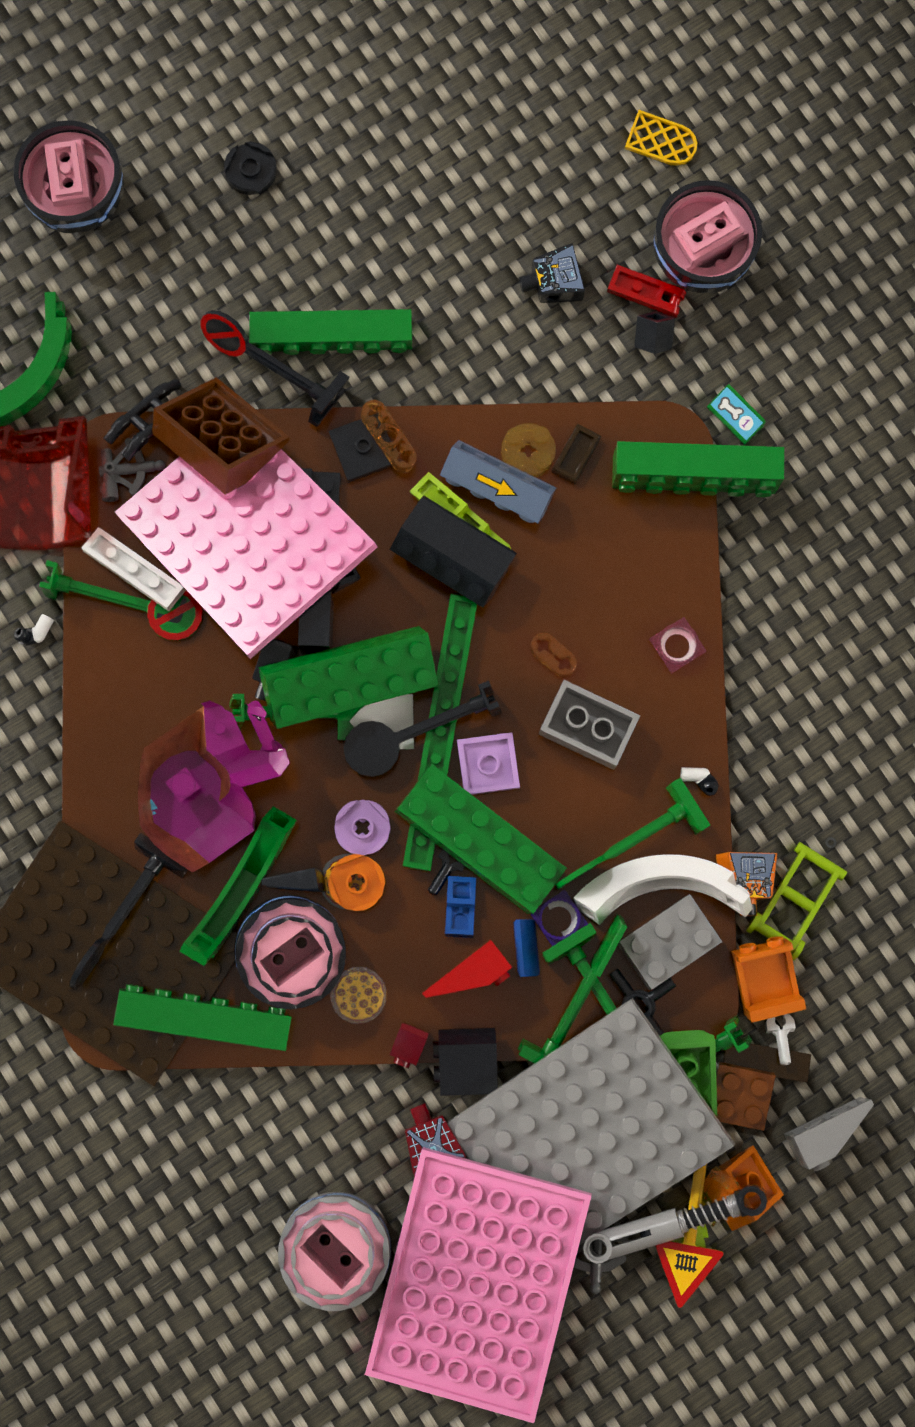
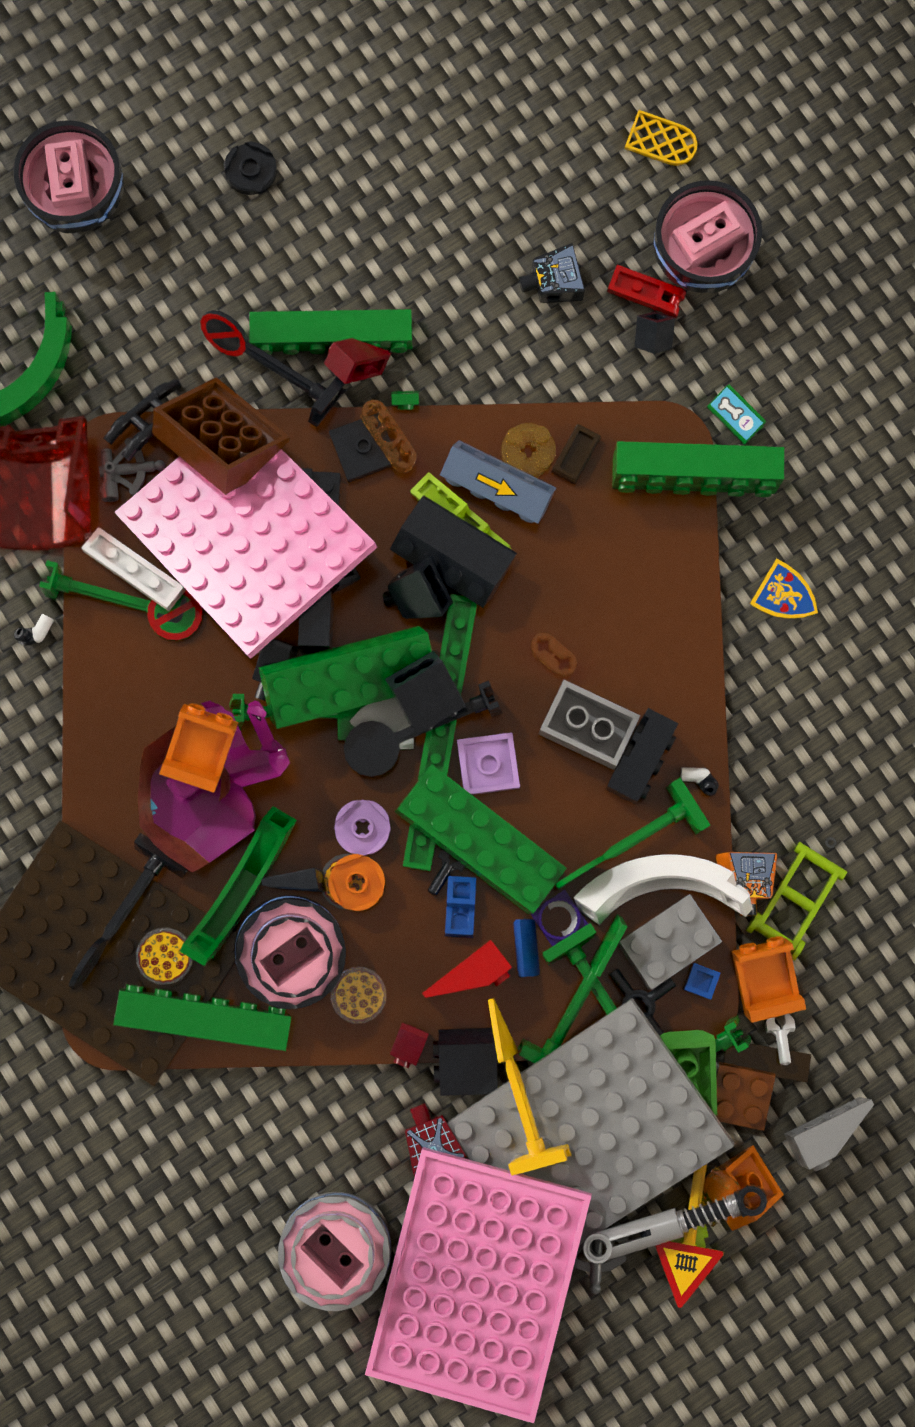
clear pink piece [649,617,707,674] -> none
none -> tile [136,928,193,985]
none -> orange panel [159,703,239,793]
none -> dark red slope [324,338,391,384]
none -> black torso [383,557,453,619]
none -> black piece [385,651,466,735]
none -> green plate [391,391,419,410]
none -> yellow piece [488,998,572,1176]
none -> black wedge [605,708,679,804]
none -> blue plate [683,963,721,1000]
none -> sticker [750,558,818,619]

